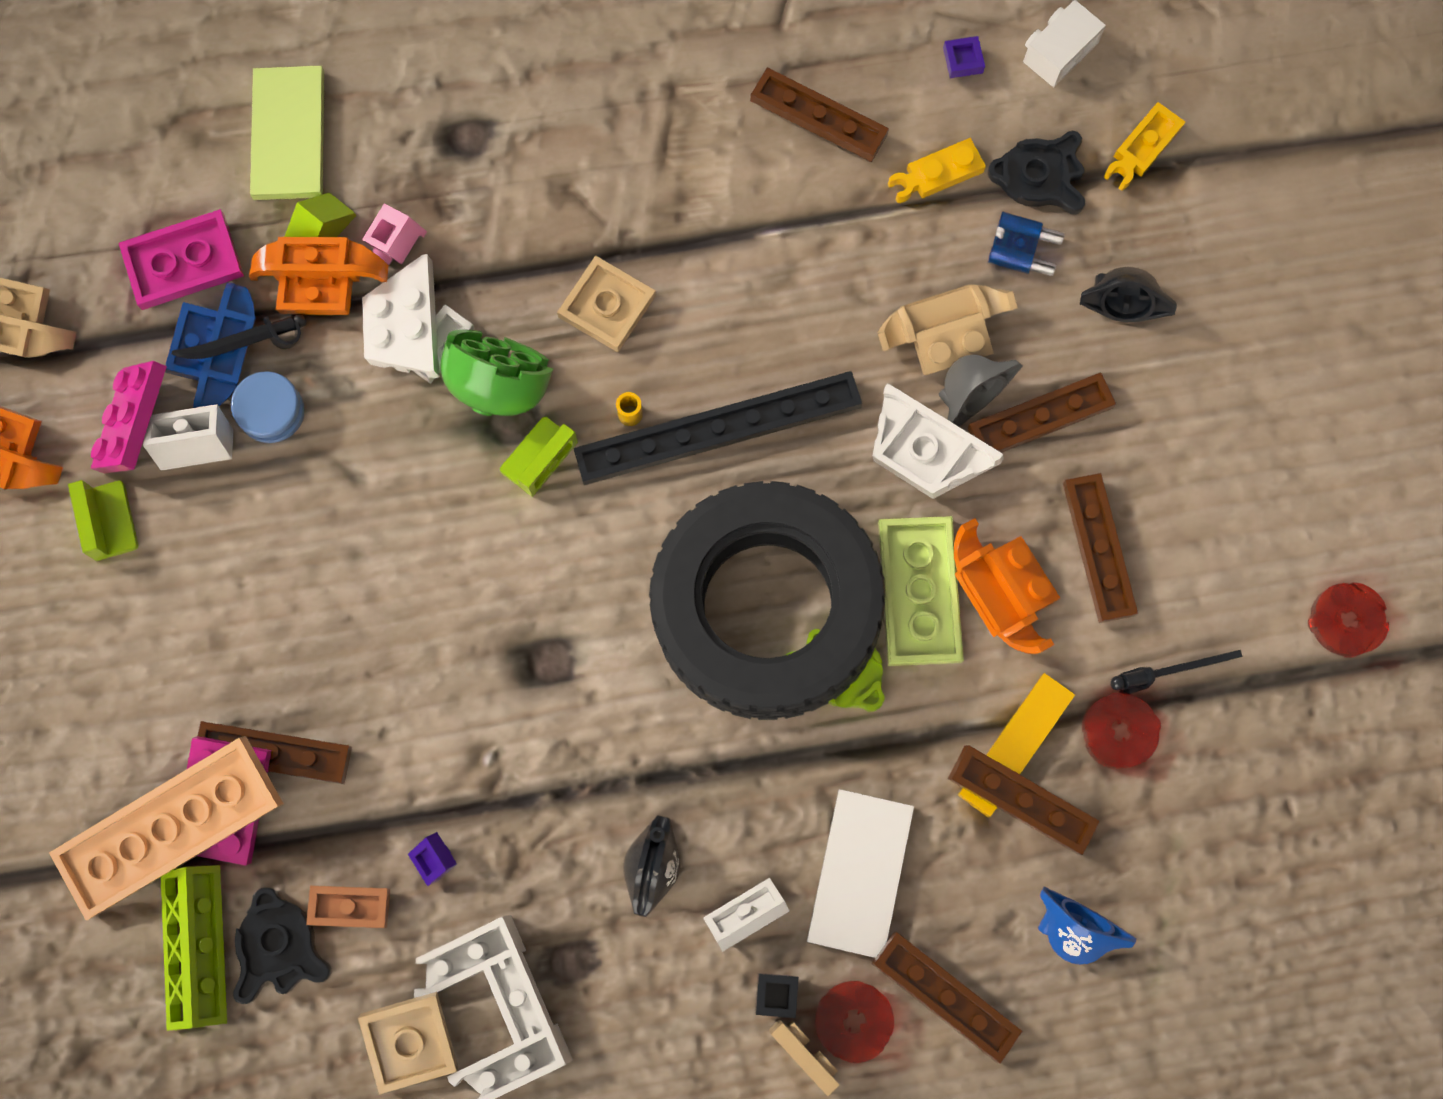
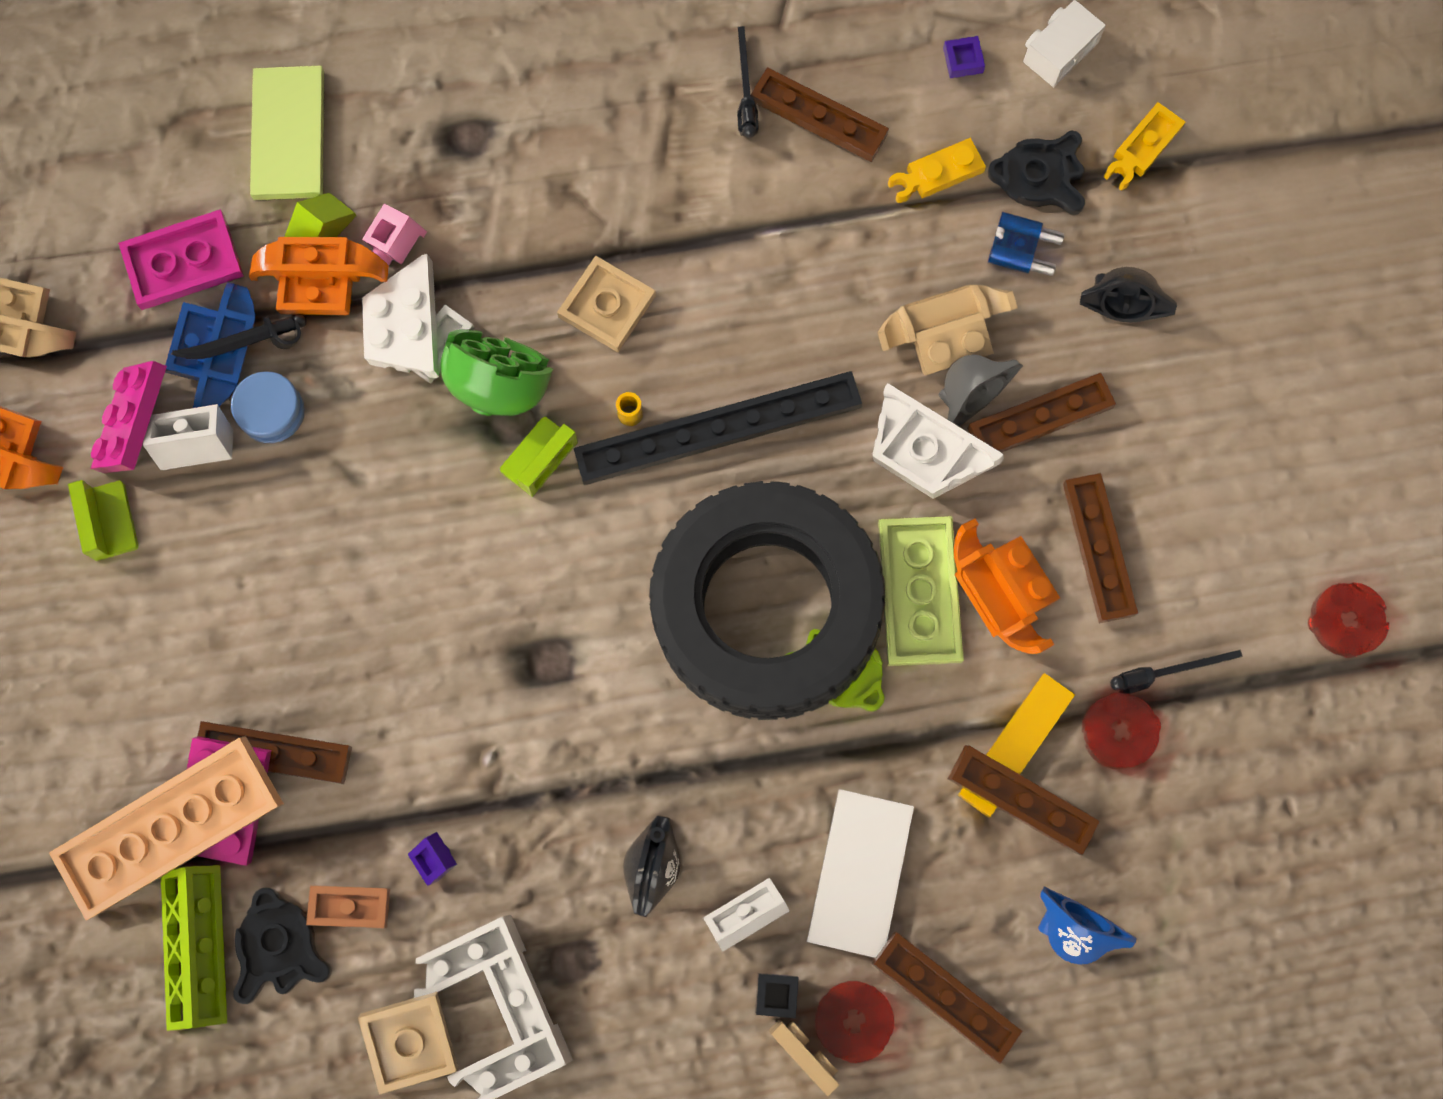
none -> black sword [737,26,759,138]

